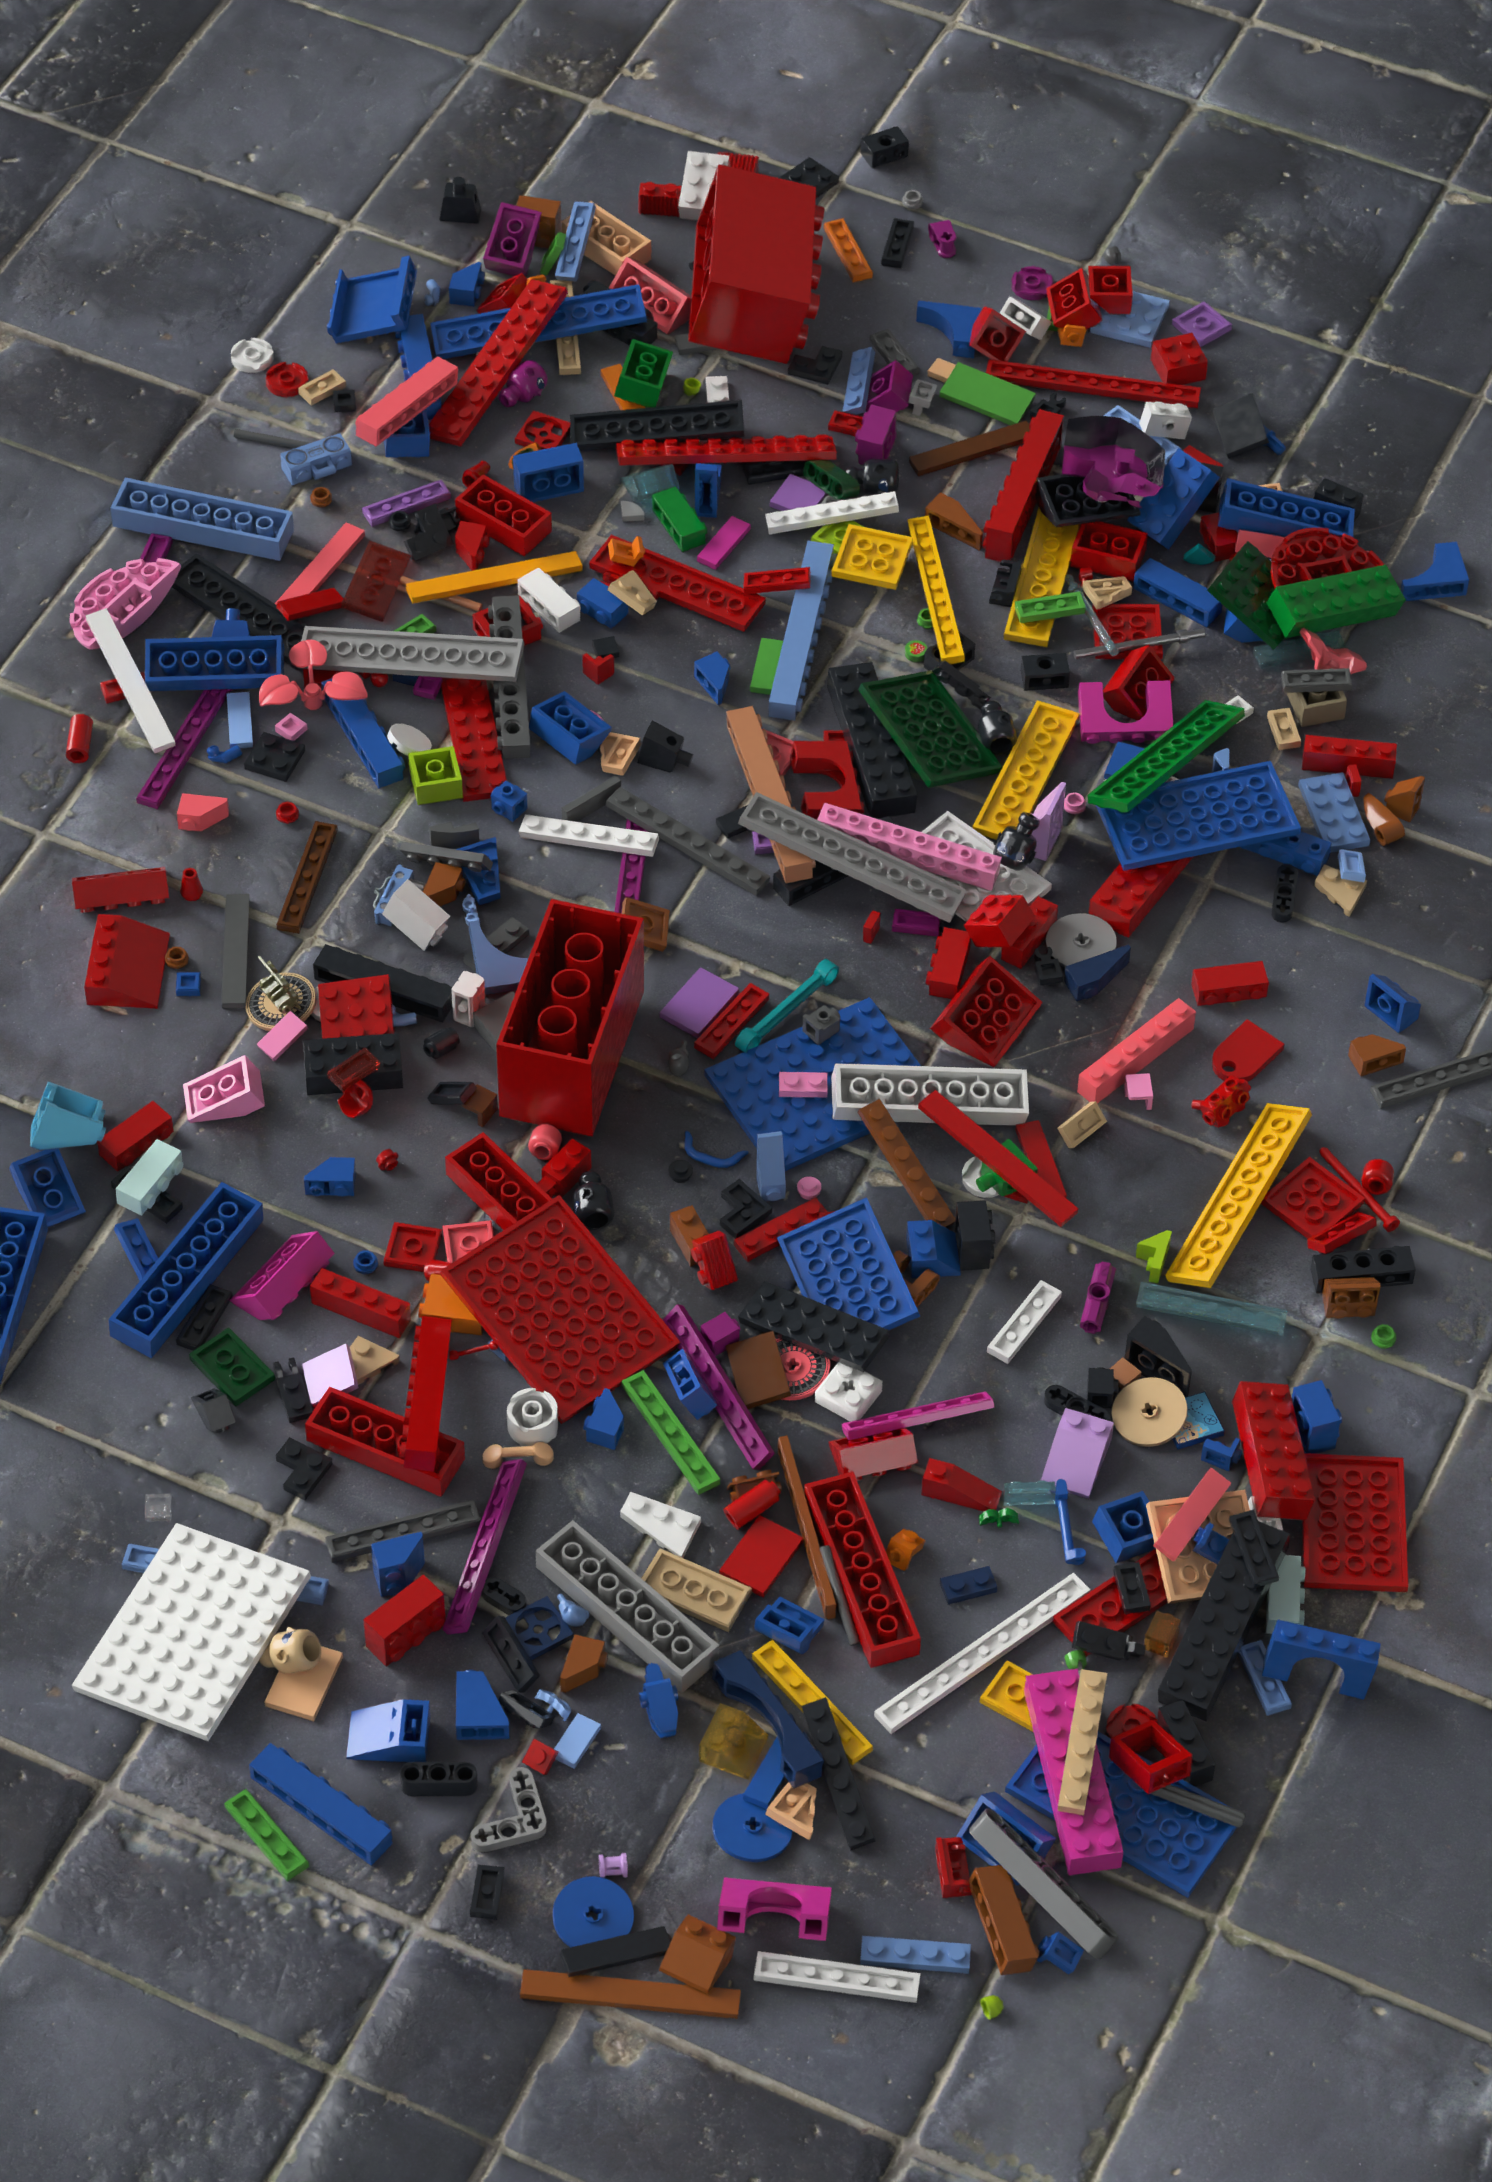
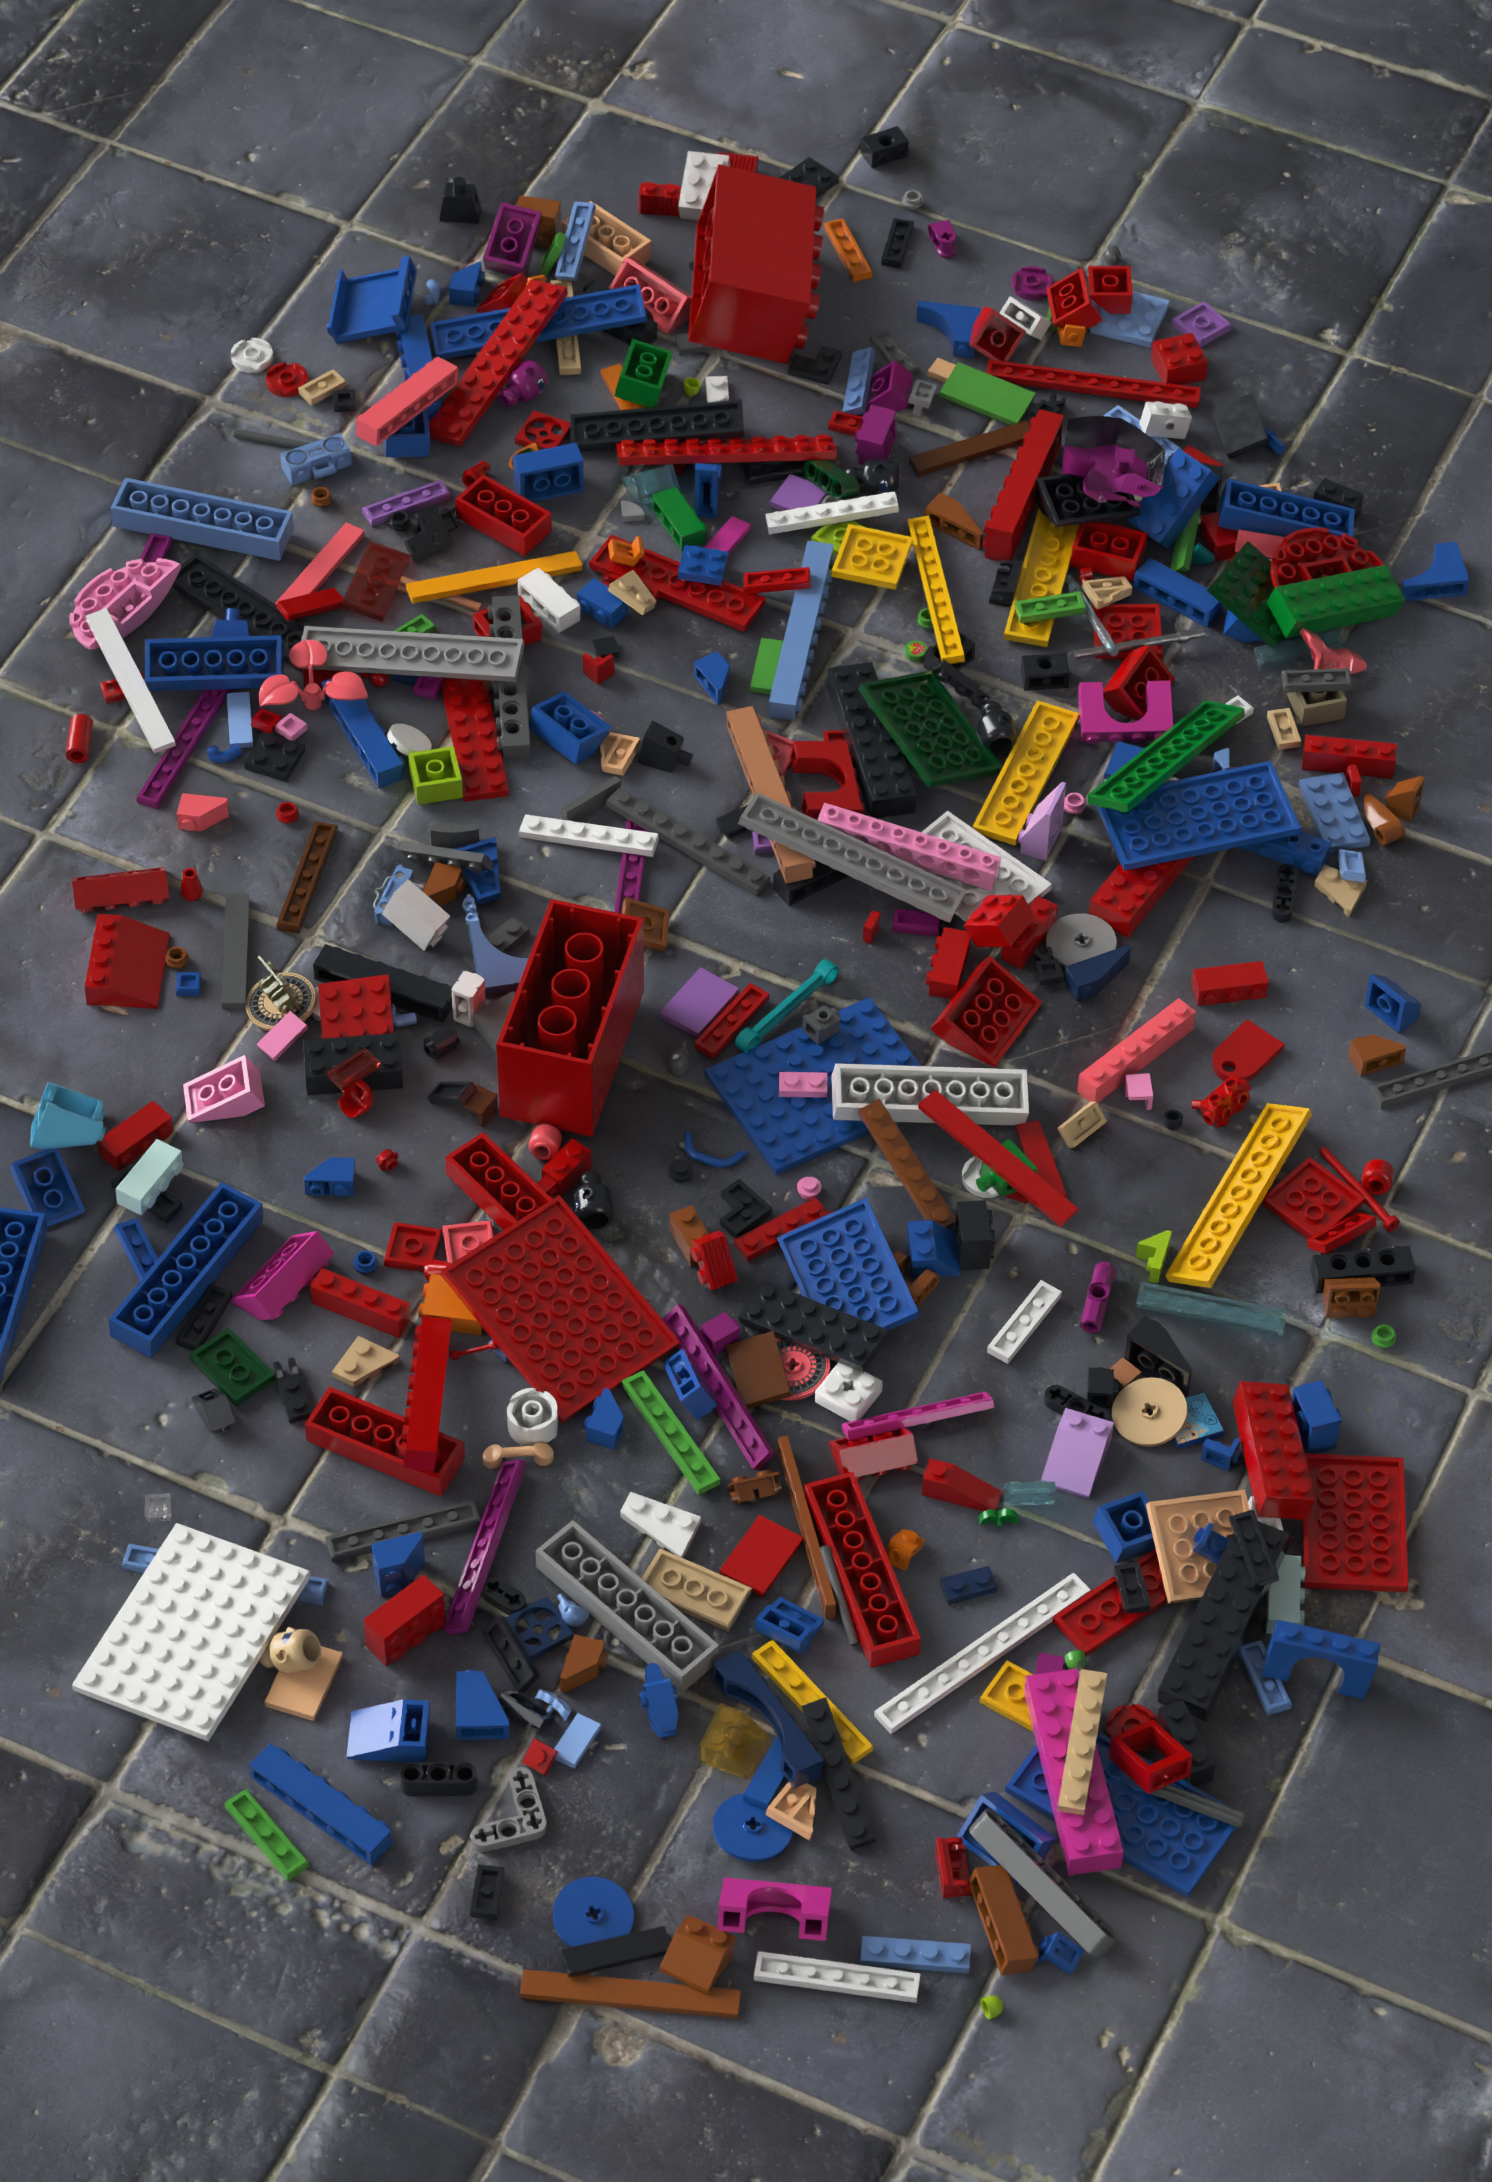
black plate [276,1437,333,1501] -> none
tile [302,1344,359,1408] -> none
red slope [455,521,490,571] -> none
blue brick [491,781,528,822] -> none
lavender bush [599,1853,628,1878] -> none
red brick [723,1480,781,1530] -> none
medium blue slope [756,1131,786,1201] -> none
black piece [993,812,1040,871] -> none
blue hinge [1054,1479,1086,1565] -> none
black hinge [1072,1621,1146,1661] -> none
clear orange brick [1144,1611,1181,1658] -> none
coral tile [1153,1467,1231,1562] -> none
none -> red plate [251,708,282,734]
none -> blue plate [677,545,728,586]
none -> magenta tile [1034,1652,1065,1675]
none -> black hinge [1163,1110,1183,1131]
none -> bright green tile [1170,506,1201,575]

